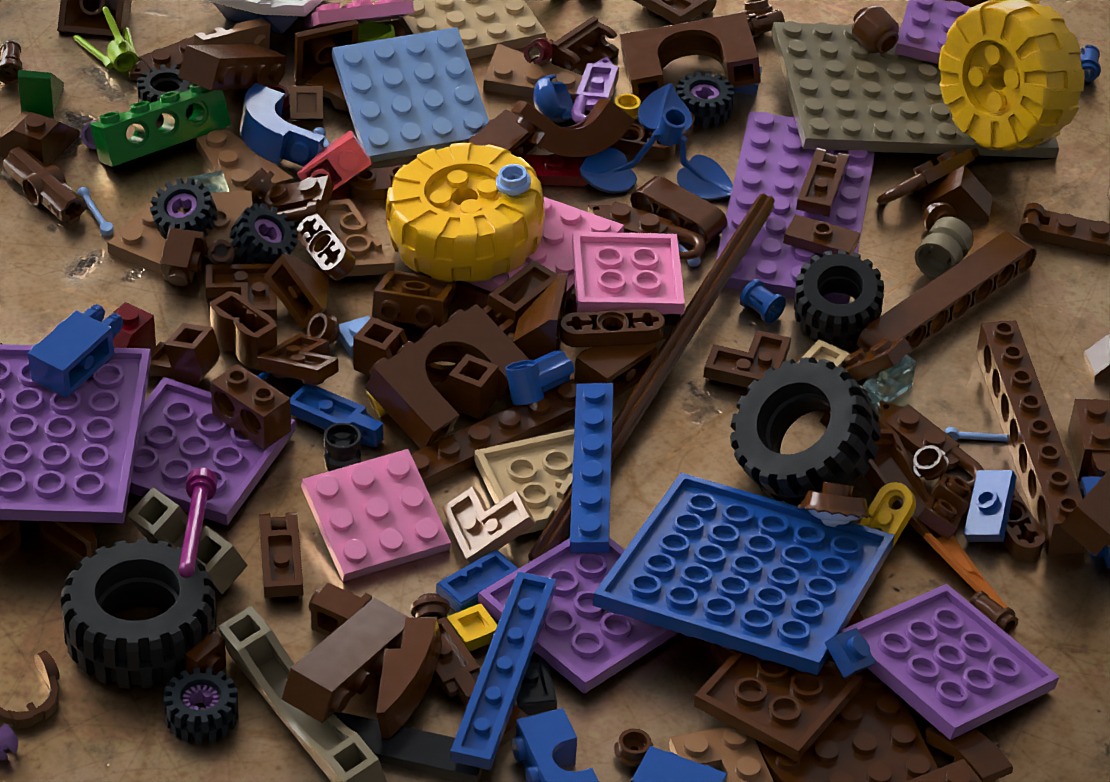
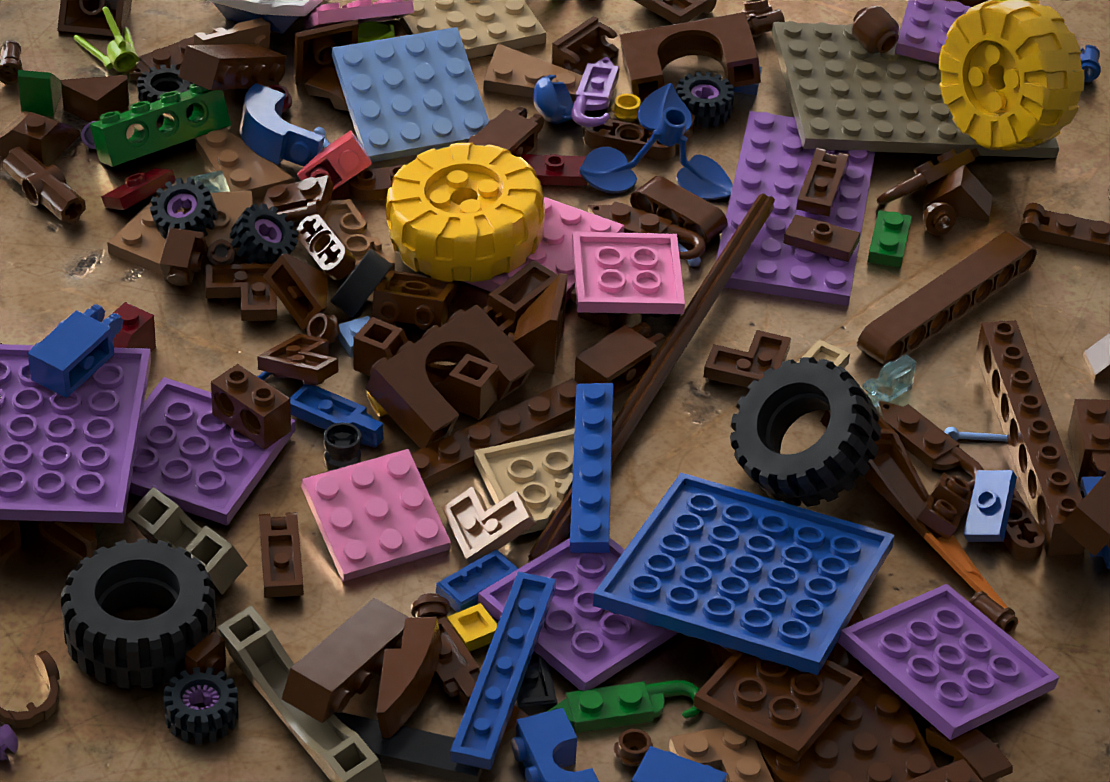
light blue hinge [77,187,114,236] -> none
reddish brown brick [149,323,220,387] -> none
magenta piece [179,468,218,578] -> none
reddish brown brick [210,291,277,370] -> none
reddish brown plate [243,168,274,199] -> none
medium nougat plate [290,86,323,120] -> none
reddish brown brick [309,583,372,637] -> none
light blue plate [496,164,531,196] -> none
blue piece [505,351,574,405] -> none
reddish brown arch [511,98,635,157] -> none
dark red pin [524,38,555,64] -> none
reddish brown beam [560,309,664,348] -> none
blue bush [739,279,786,324] -> none
black tyre [794,250,884,347] -> none
reddish brown piece [797,482,872,527] -> none
blue plate [824,628,876,678] -> none
reddish brown plate [843,337,912,381] -> none
yellow plate [859,482,916,547] -> none
reddish brown plate [913,445,949,480] -> none
dark tan wheel [914,217,974,279] -> none
none -> reddish brown slope [61,75,129,123]
none -> dark red plate [101,168,176,210]
none -> black tyre [330,249,392,318]
none -> green plate [547,680,702,733]
none -> green plate [867,210,912,268]

